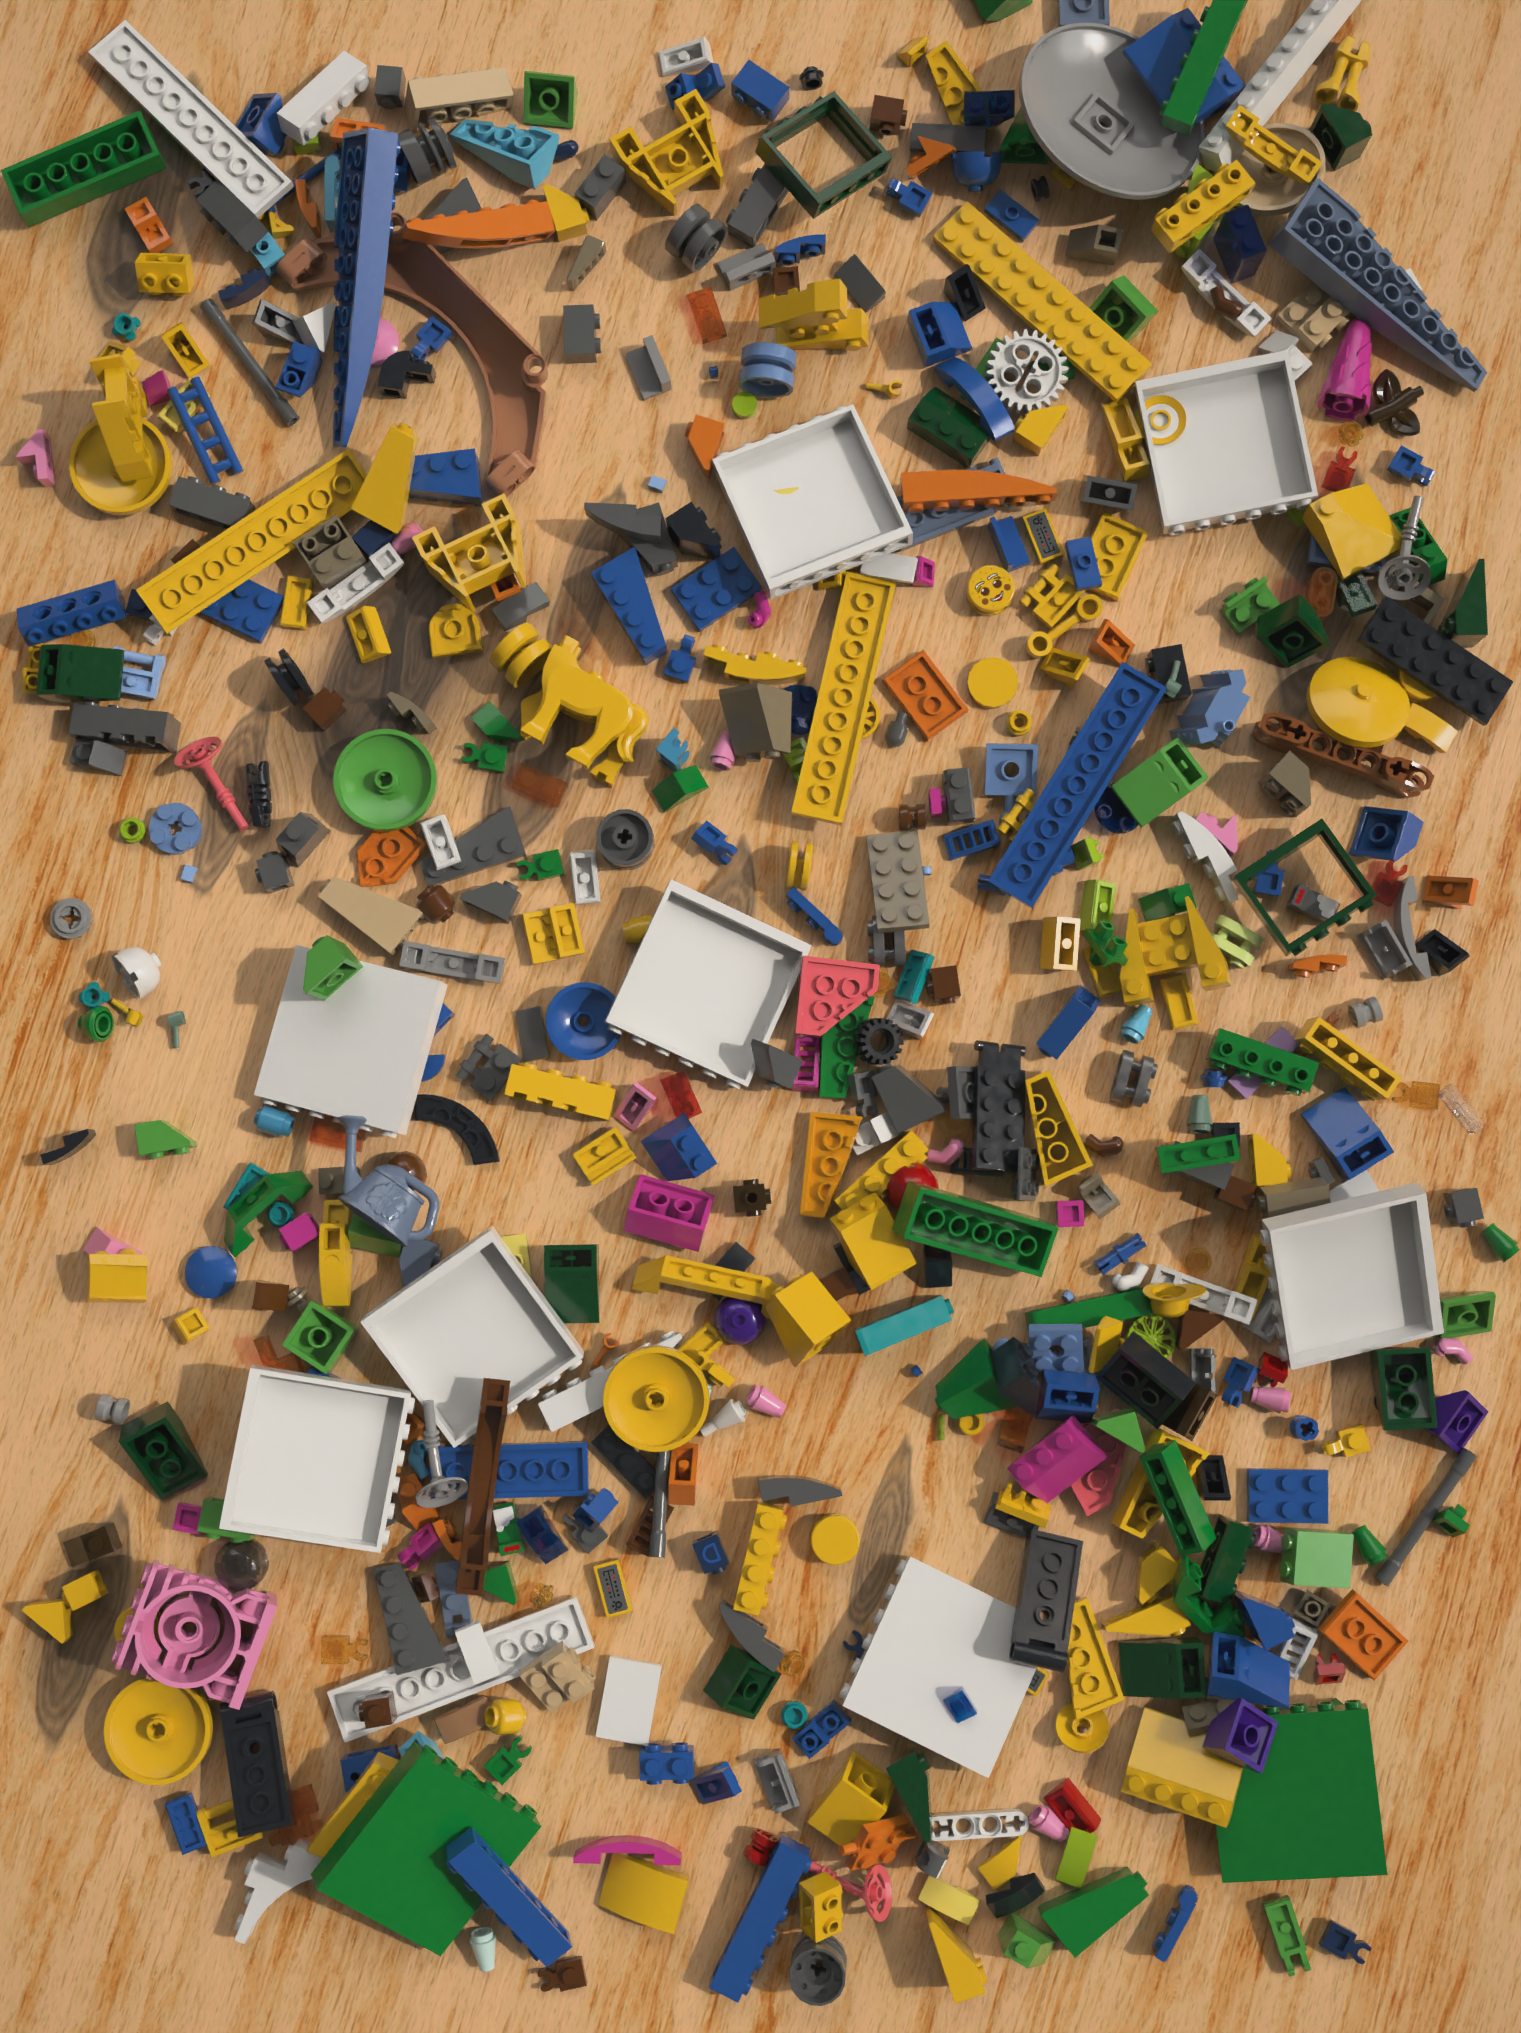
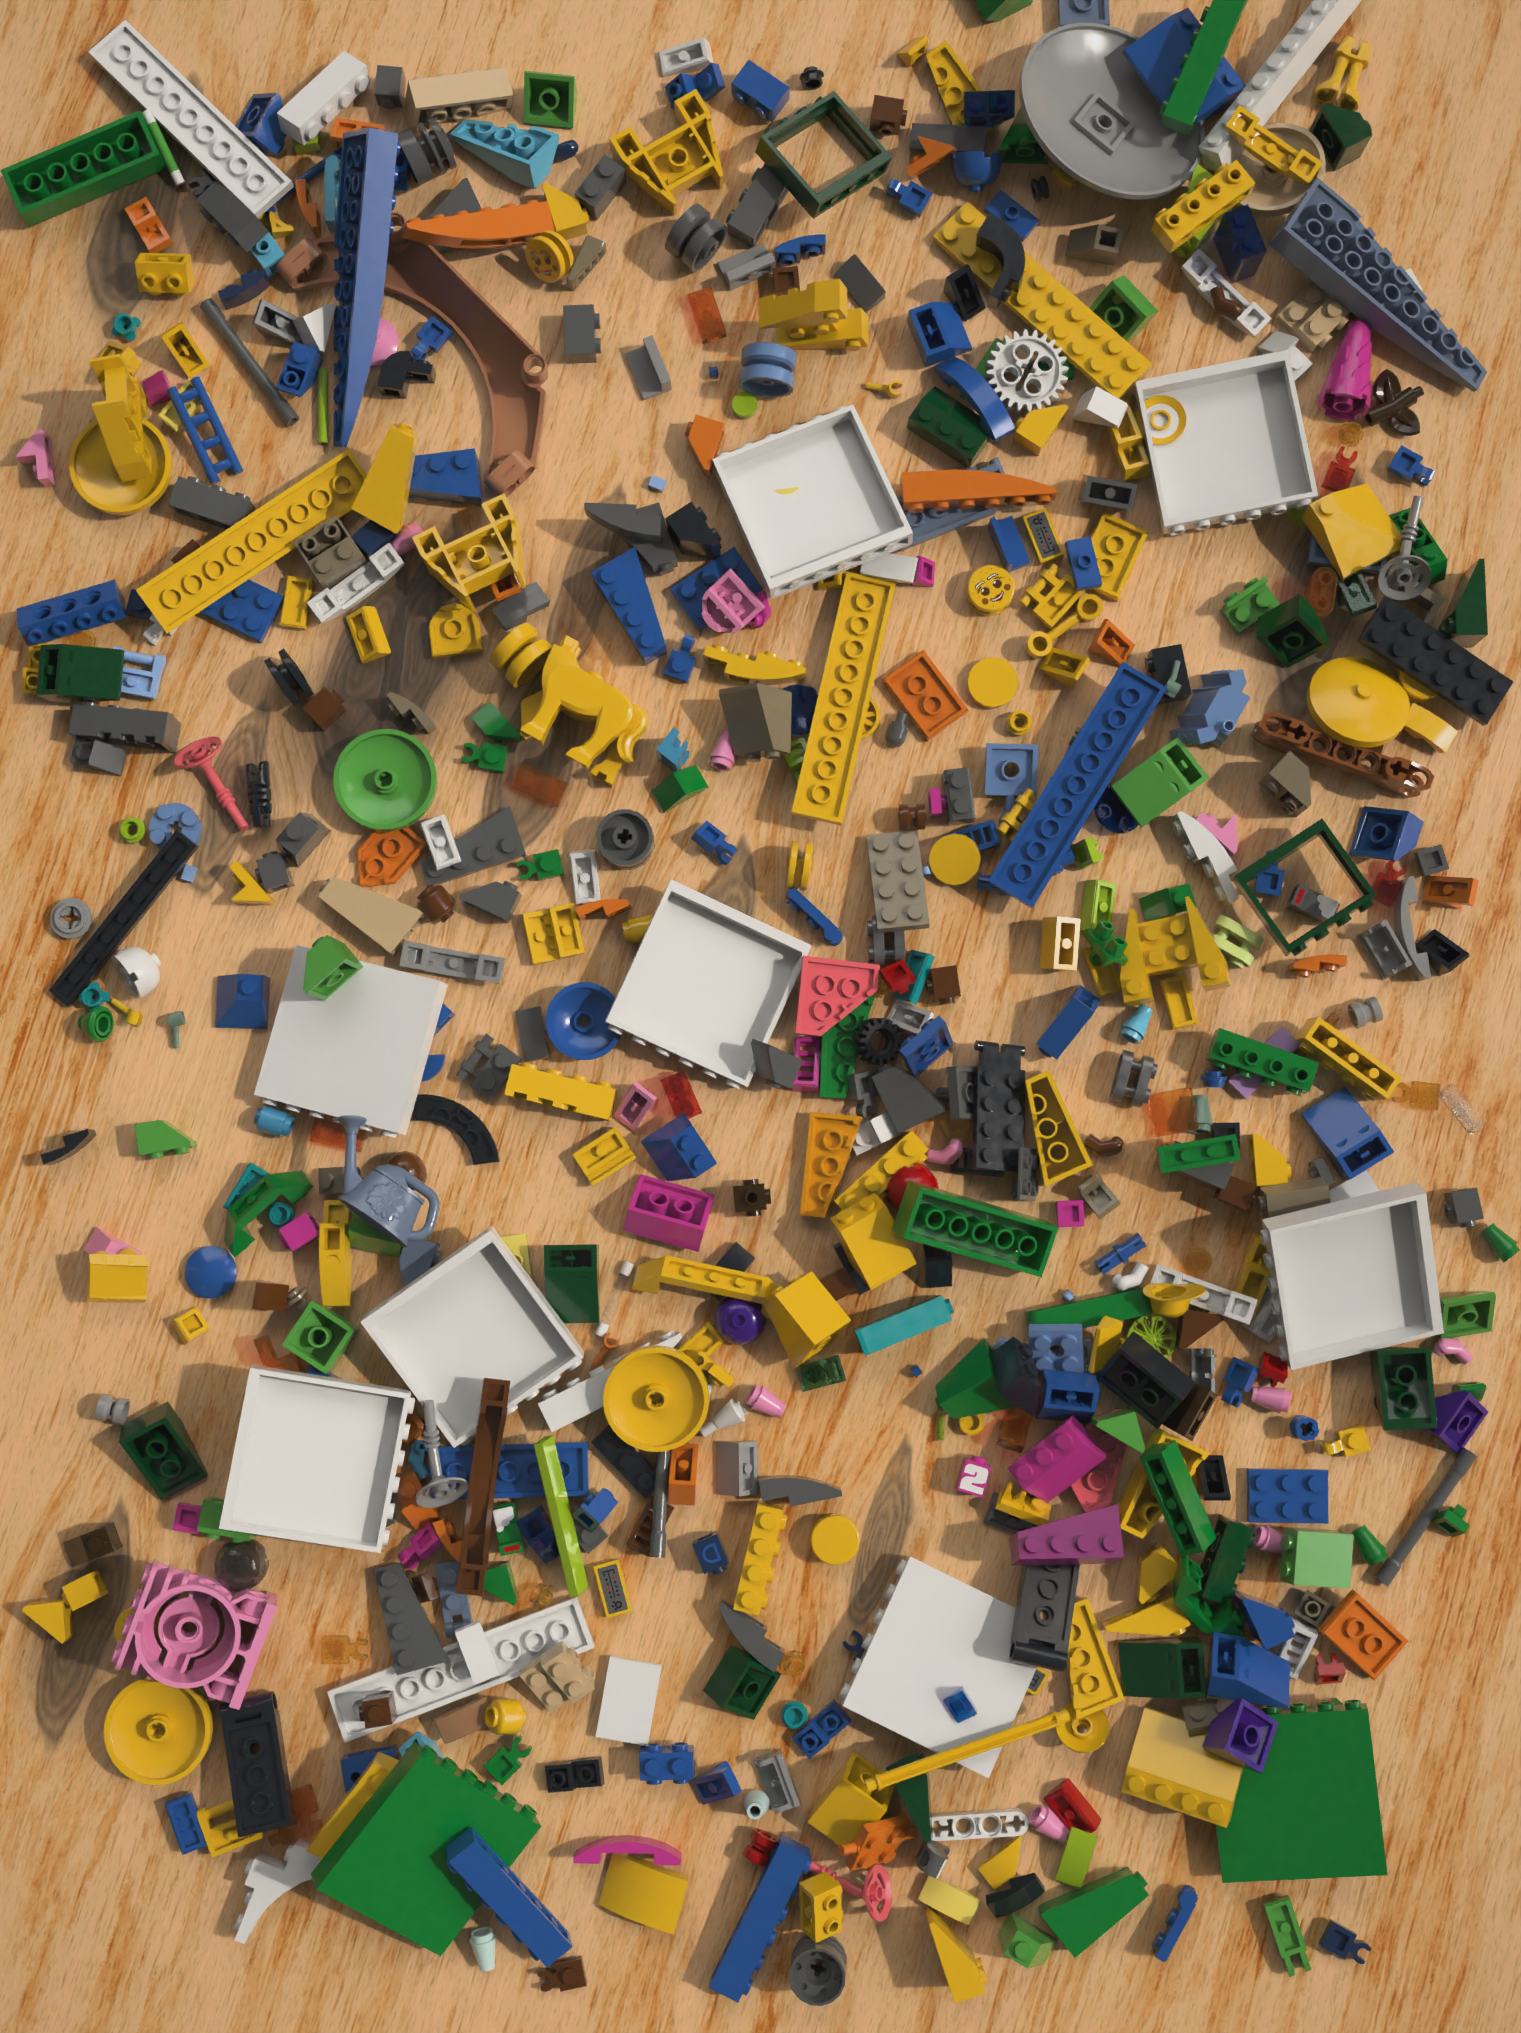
none -> black tile [49,830,199,1007]
none -> bright green bar [142,109,185,186]
none -> blue slope [215,974,270,1029]
none -> yellow slope [229,860,276,905]
none -> lime piece [318,368,328,445]
none -> yellow head [525,230,574,283]
none -> lime tile [534,1435,589,1597]
none -> black slope [545,1757,605,1793]
none -> orange slope [575,899,631,920]
none -> clear bar [595,1261,634,1337]
none -> bright pink slope [702,569,765,633]
none -> light grey panel [717,1440,758,1496]
none -> light aqua cone [743,1790,770,1820]
none -> clear green slope [795,1354,846,1392]
none -> yellow piece [864,1709,1071,1792]
none -> red tile [879,959,915,995]
none -> blue plate [899,1016,954,1078]
none -> yellow tile [929,833,981,885]
none -> brick [955,1454,991,1498]
none -> black arch [976,213,1025,310]
none -> magenta wedge [1009,1504,1124,1566]
none -> white slope [1072,386,1128,428]
none -> clear orange piece [1148,1087,1199,1138]
none -> dark grey plate [1414,844,1449,877]
none -> green slope [1452,1382,1486,1402]

